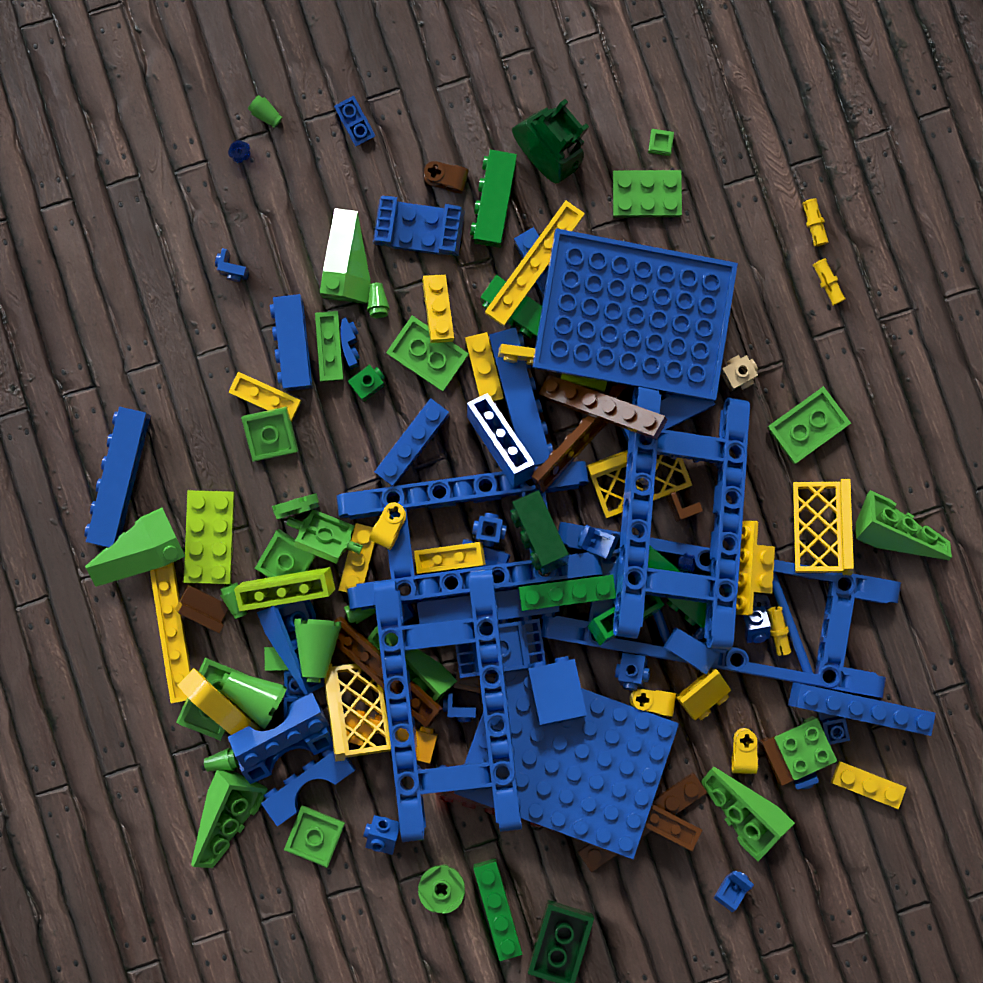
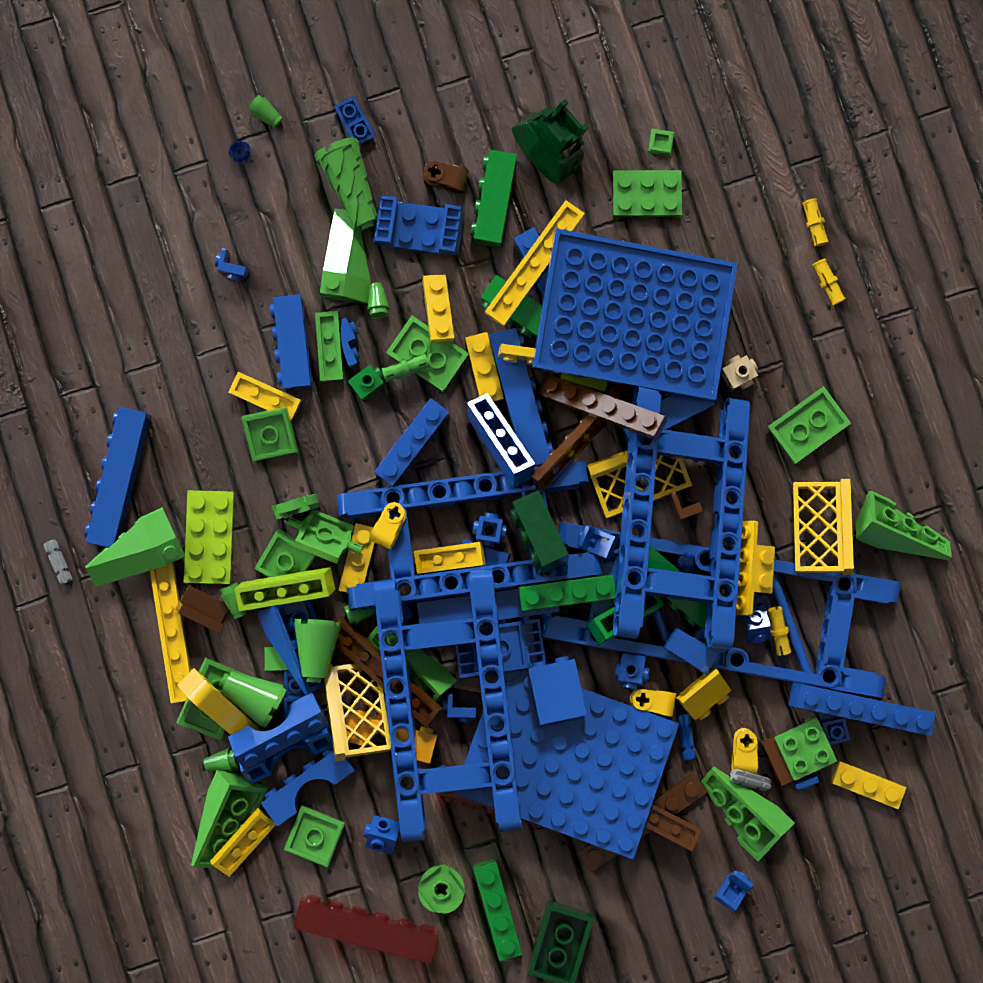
none -> light grey axle [44,540,72,584]
none -> yellow plate [210,808,276,877]
none -> clear red brick [293,895,439,964]
none -> bright green cone [314,137,377,230]
none -> bright green pin [381,354,430,383]
none -> blue axle [677,714,695,760]
none -> light grey axle [730,769,771,791]

